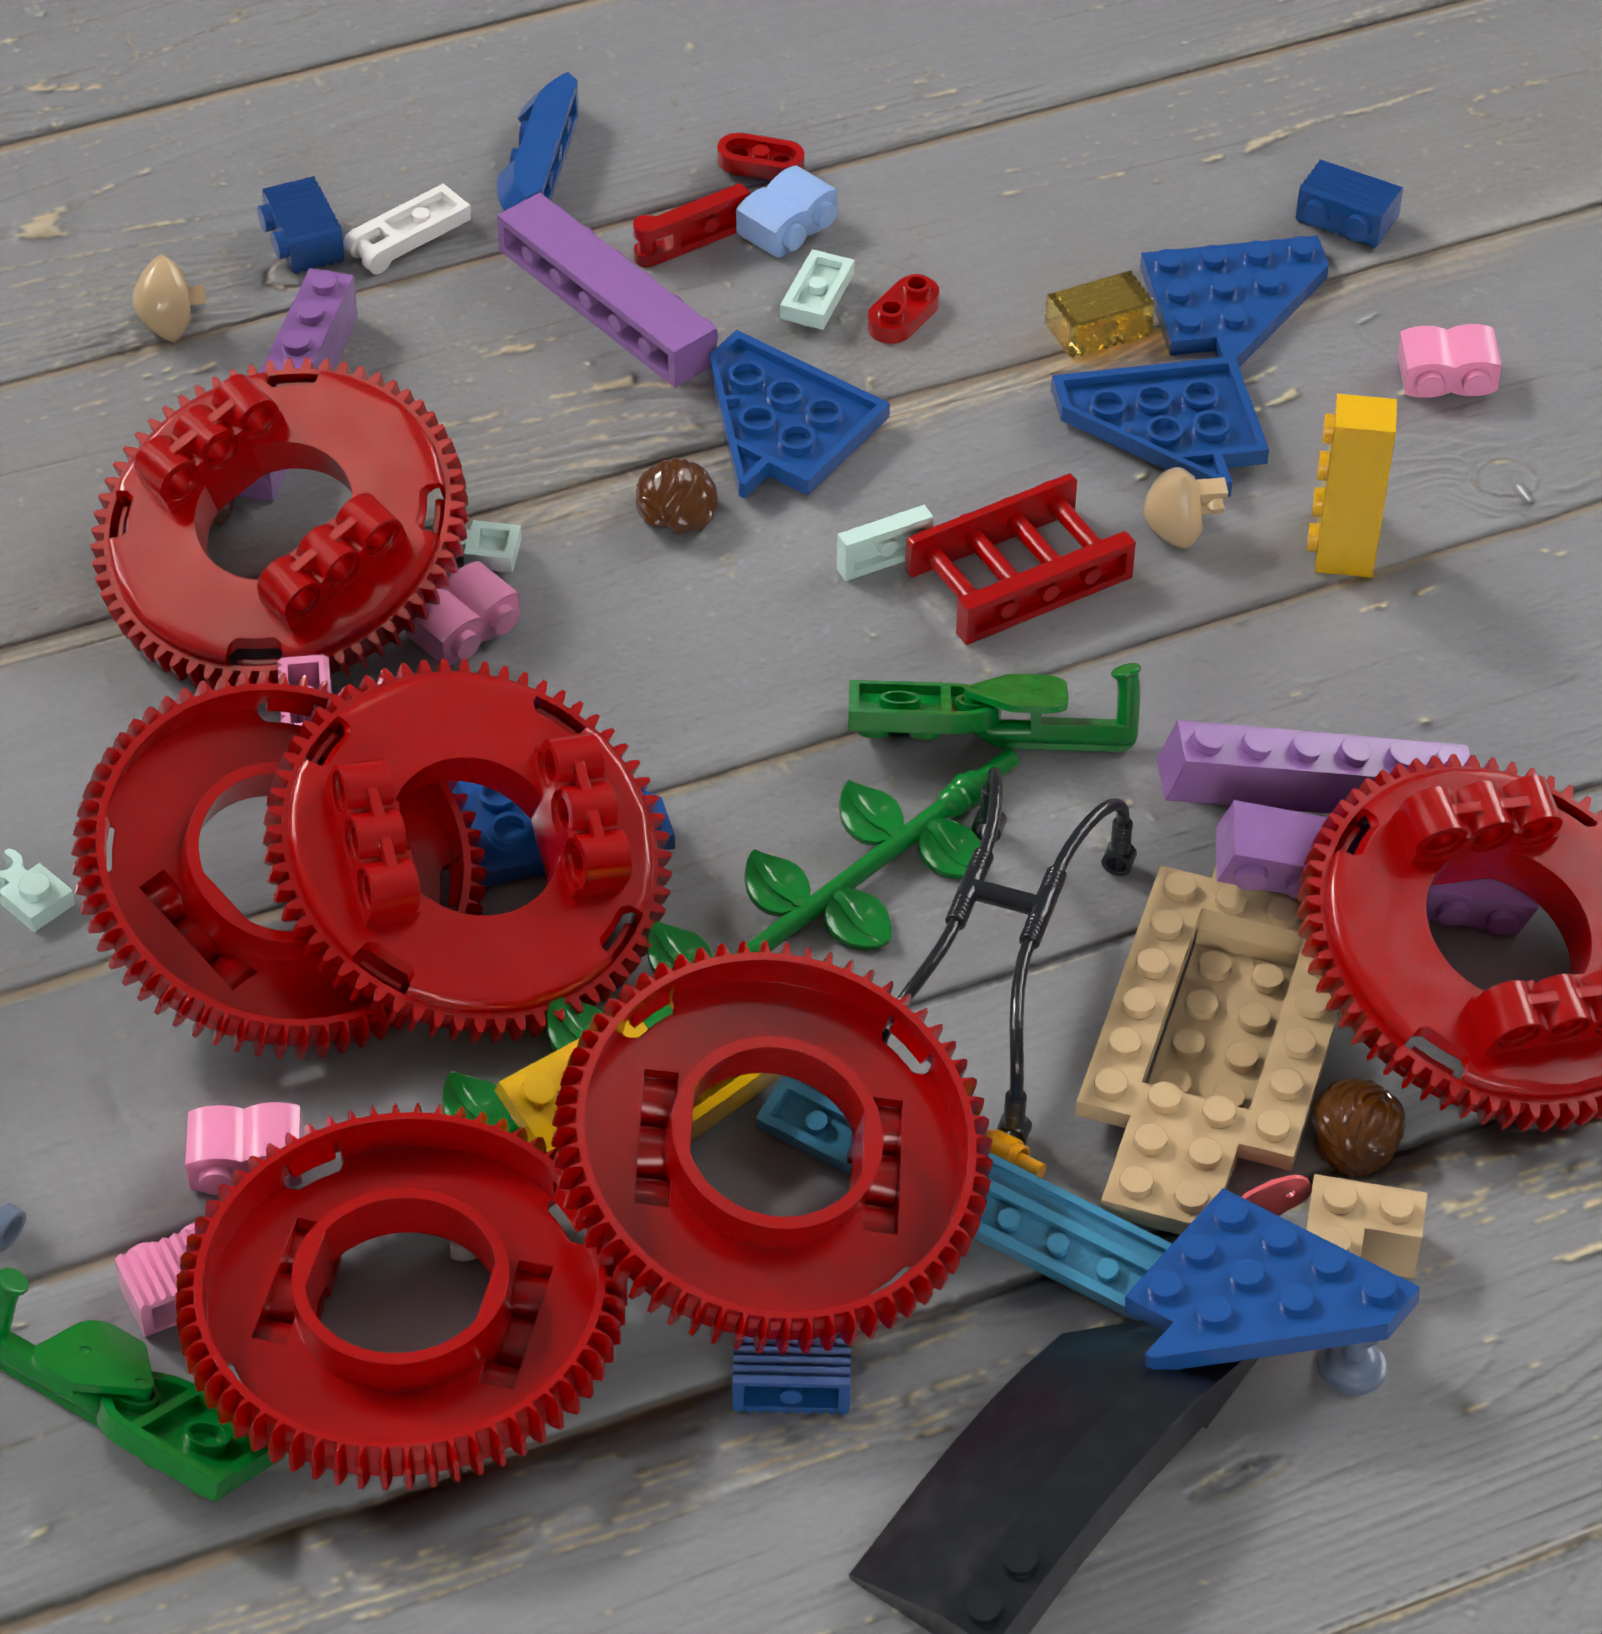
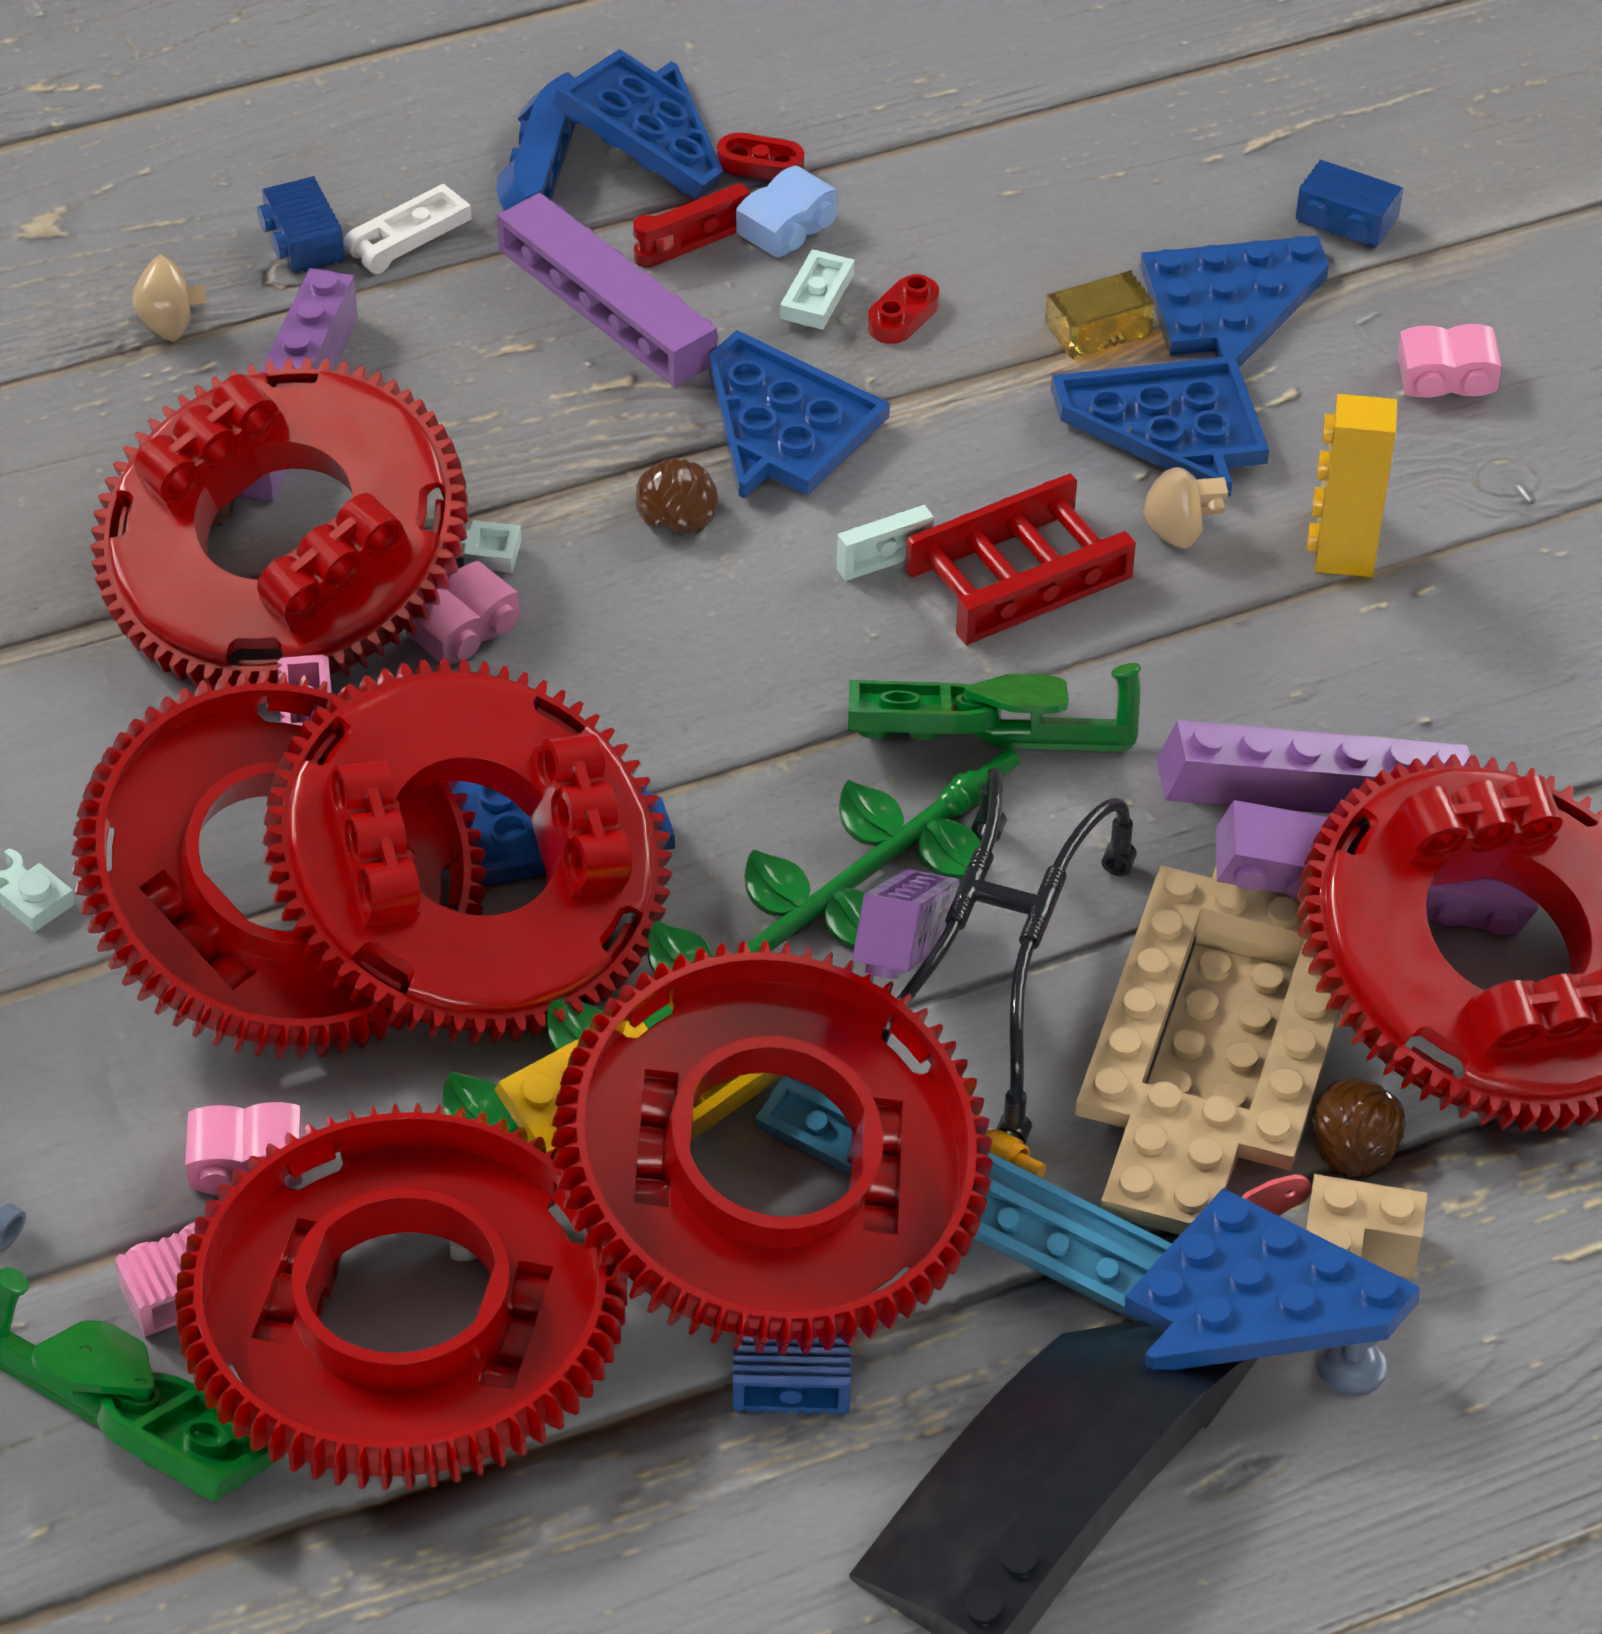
none -> blue wing [551,49,723,199]
none -> medium lavender brick [852,869,959,979]

